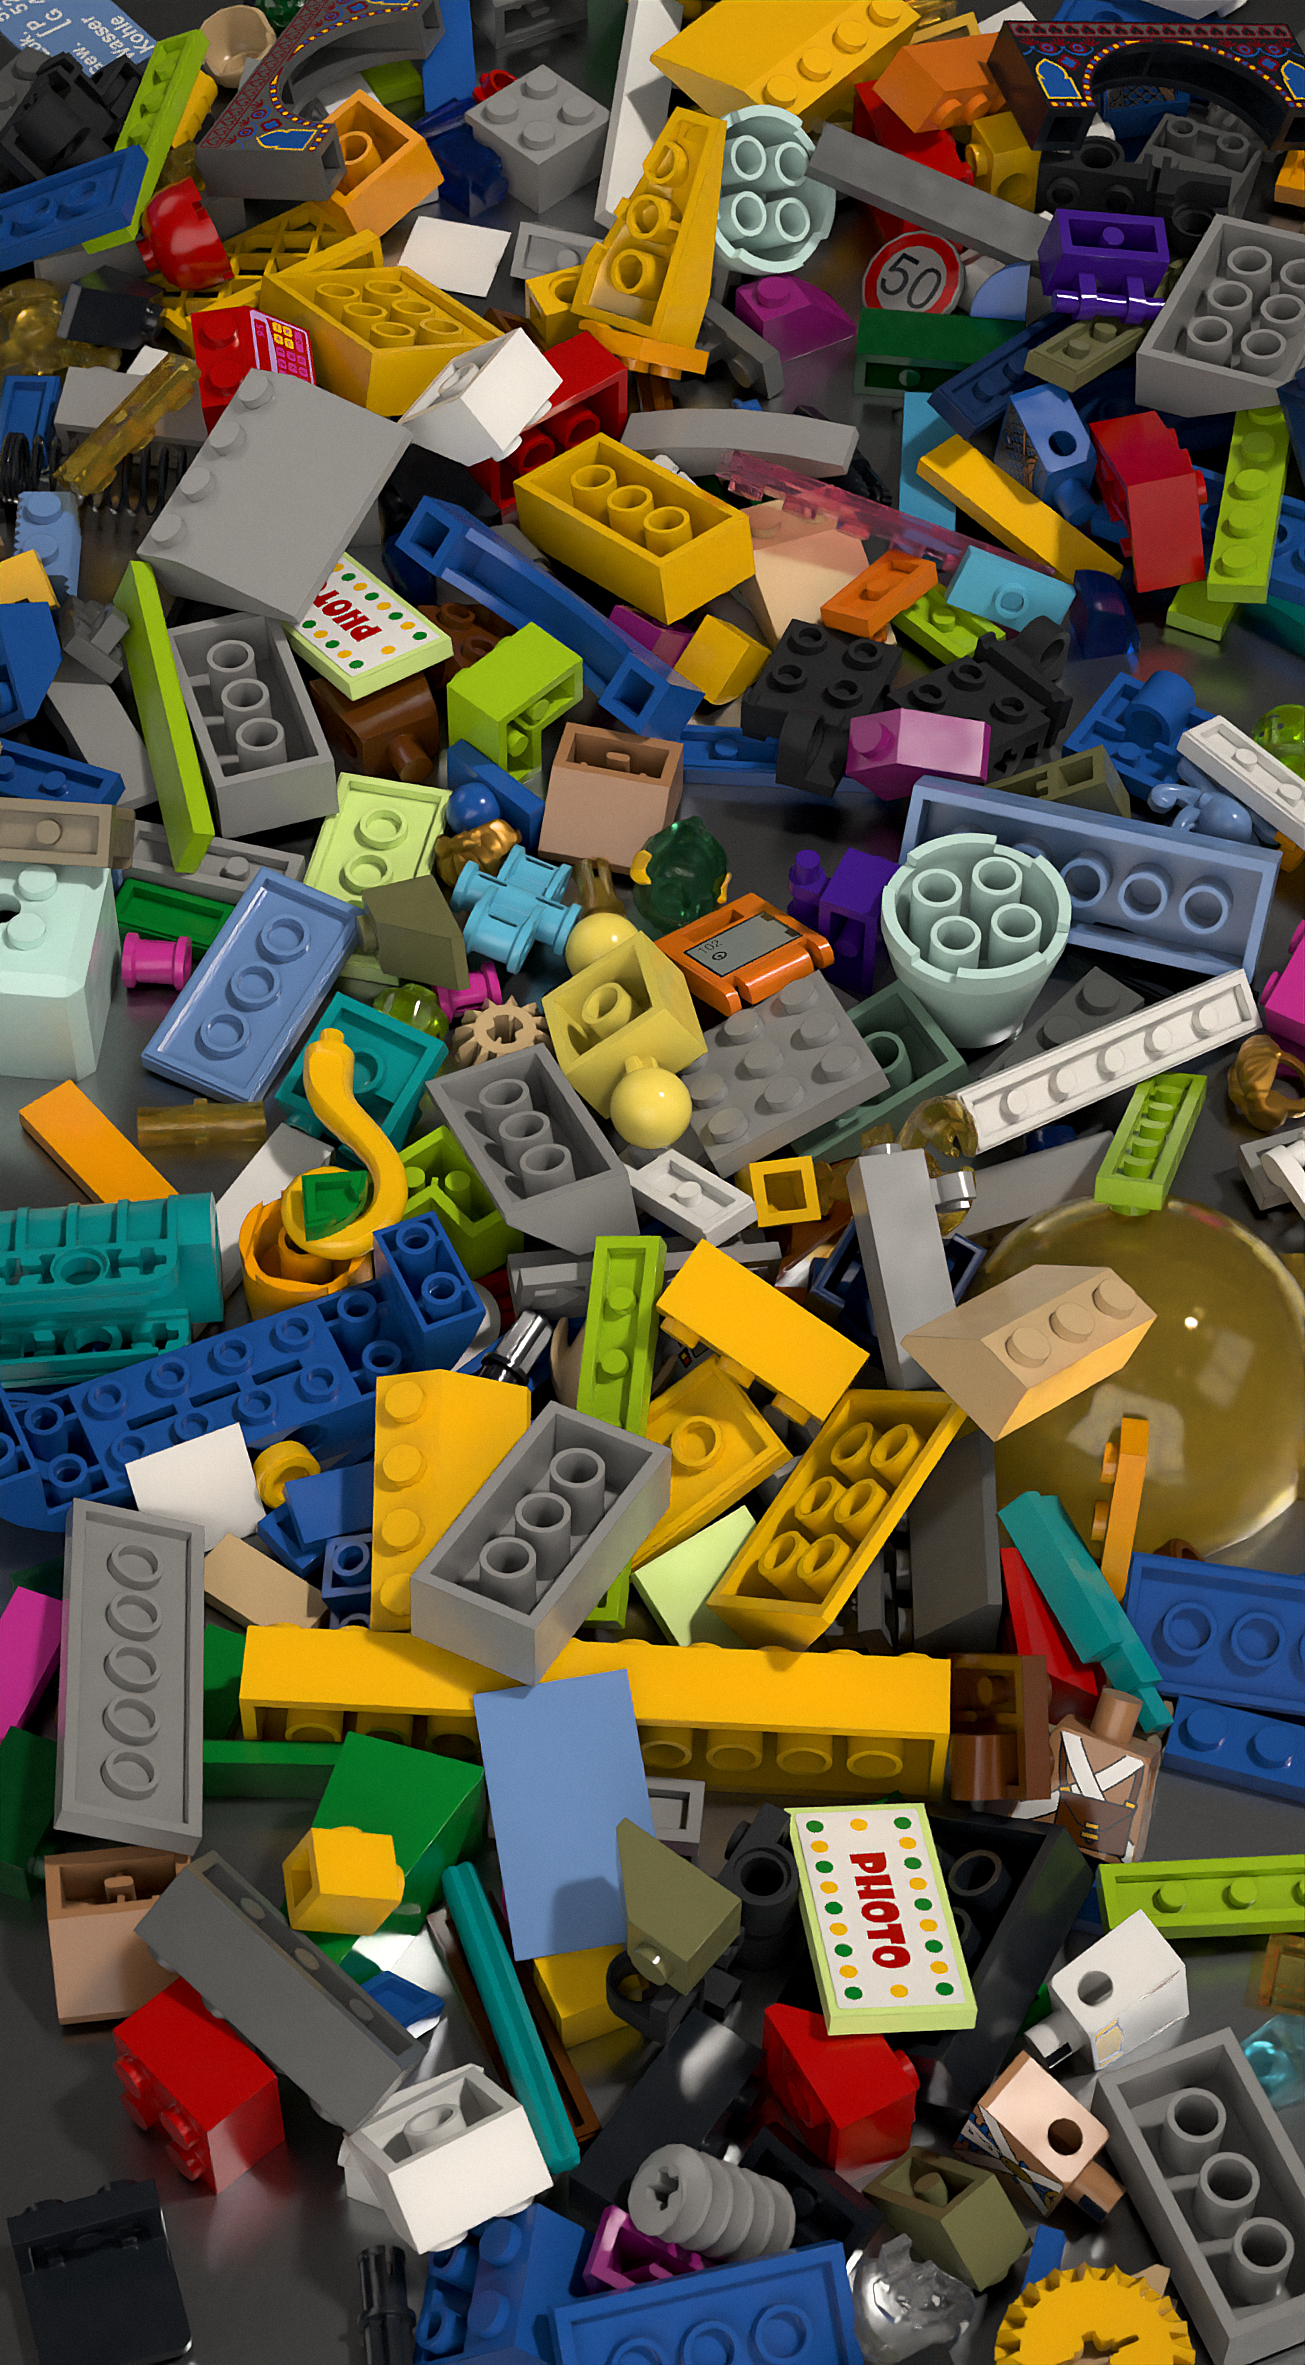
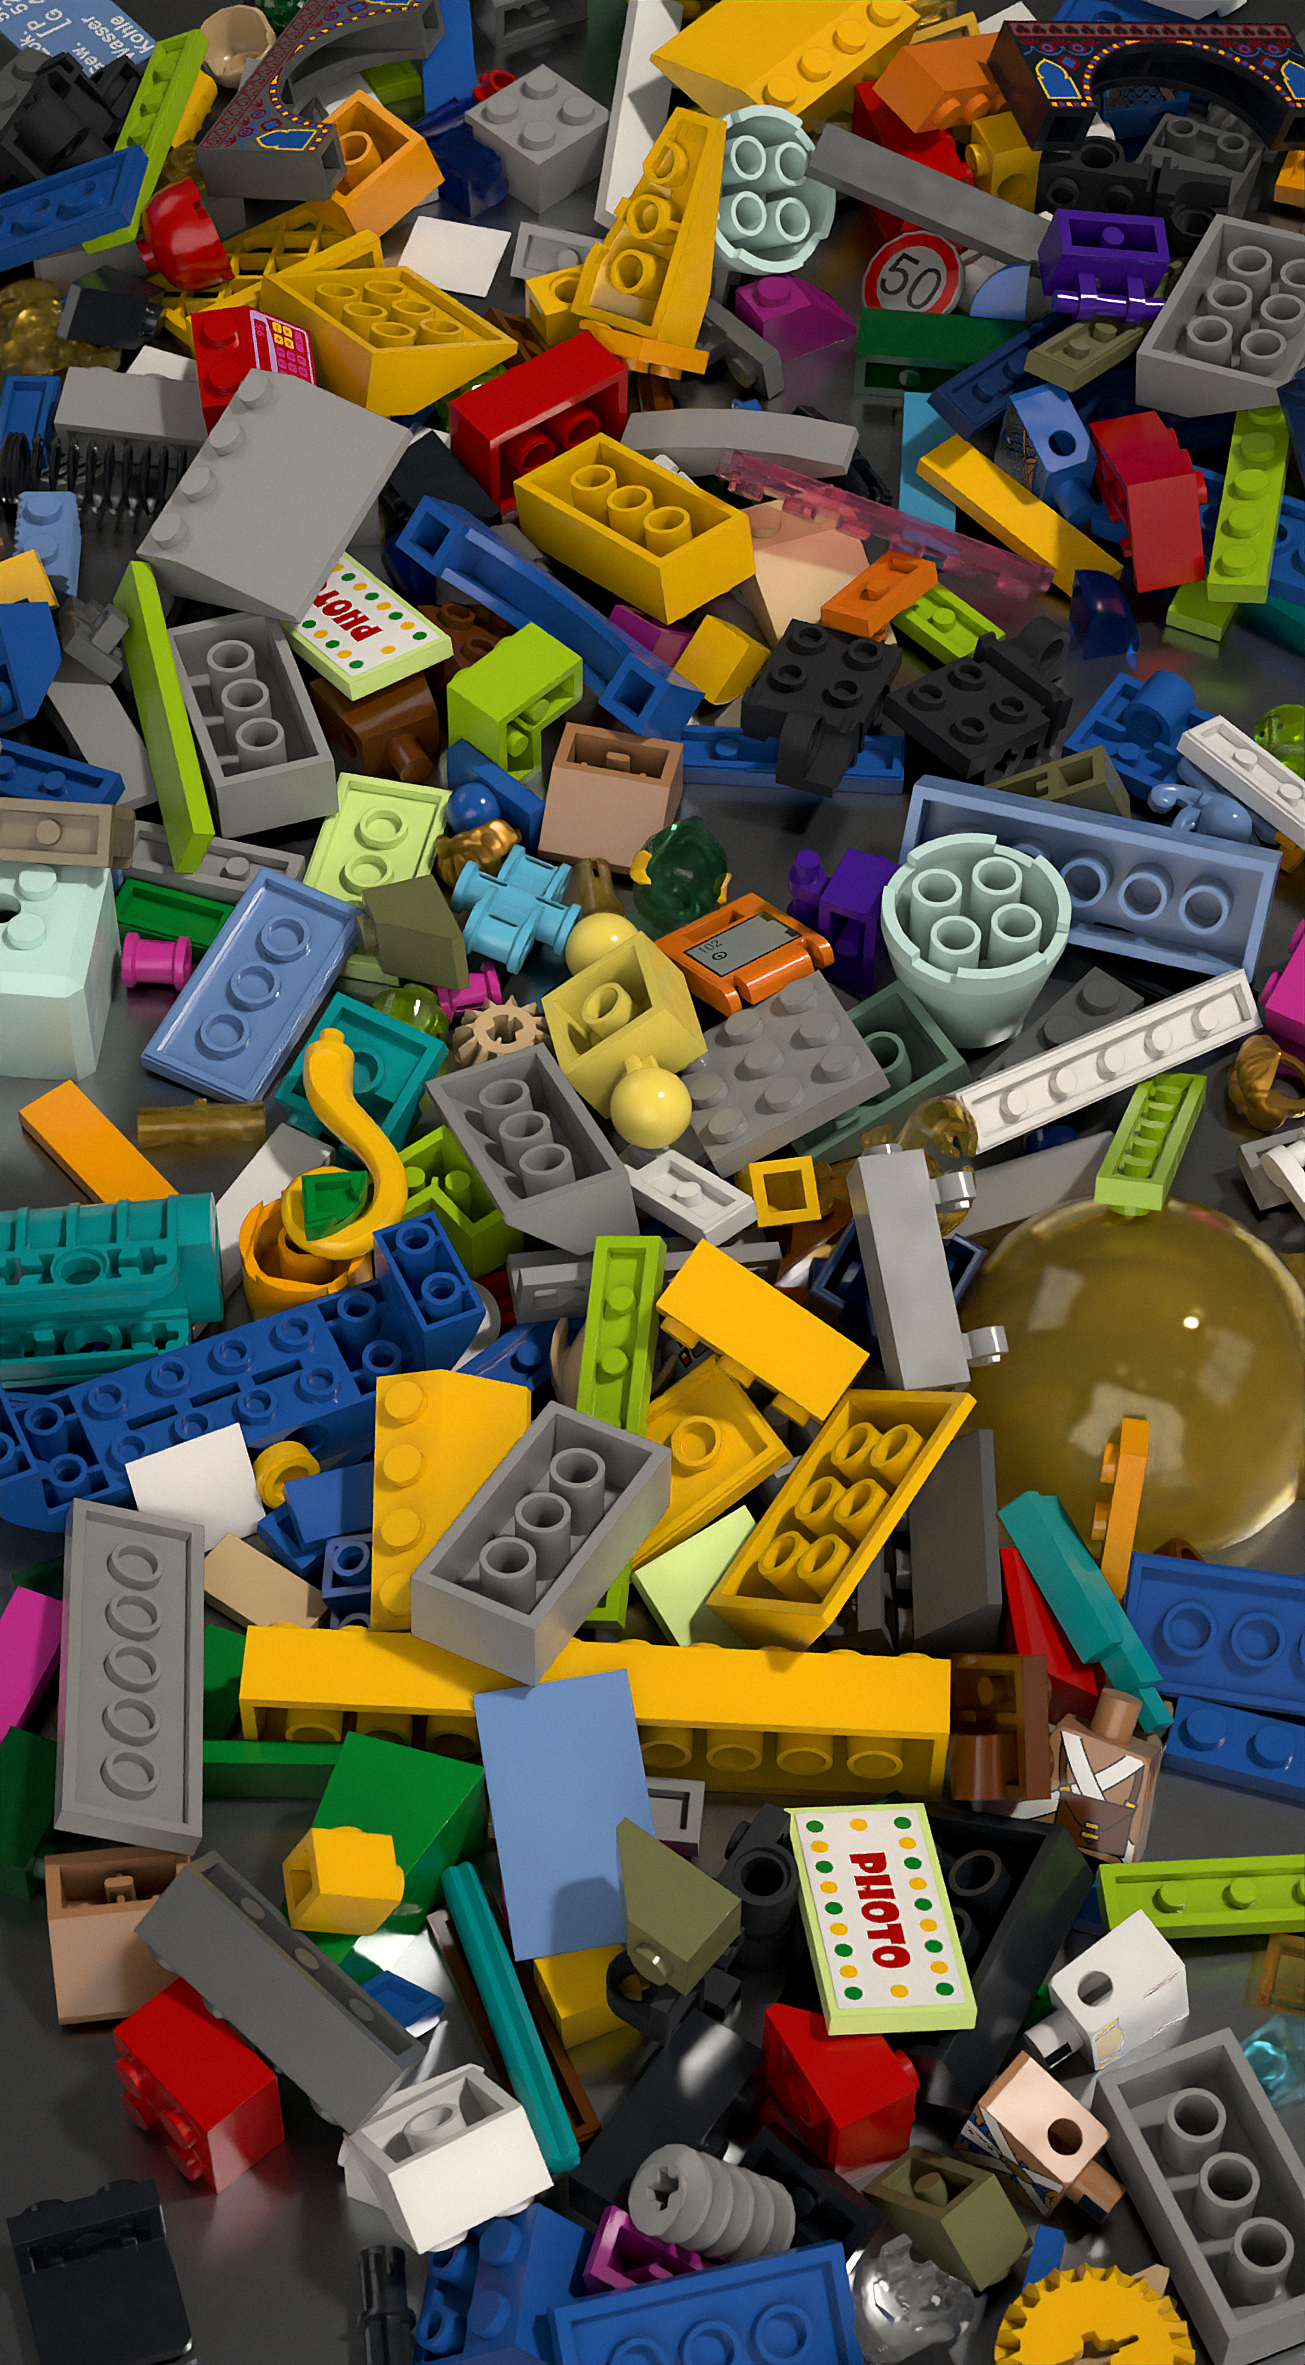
clear yellow tile [52,353,202,496] -> none
white slope [397,327,563,467] -> none
axle [478,1310,554,1387] -> none
magenta slope [846,708,991,801] -> none
tan slope [900,1264,1157,1442] -> none
medium azure plate [944,545,1076,632] -> none

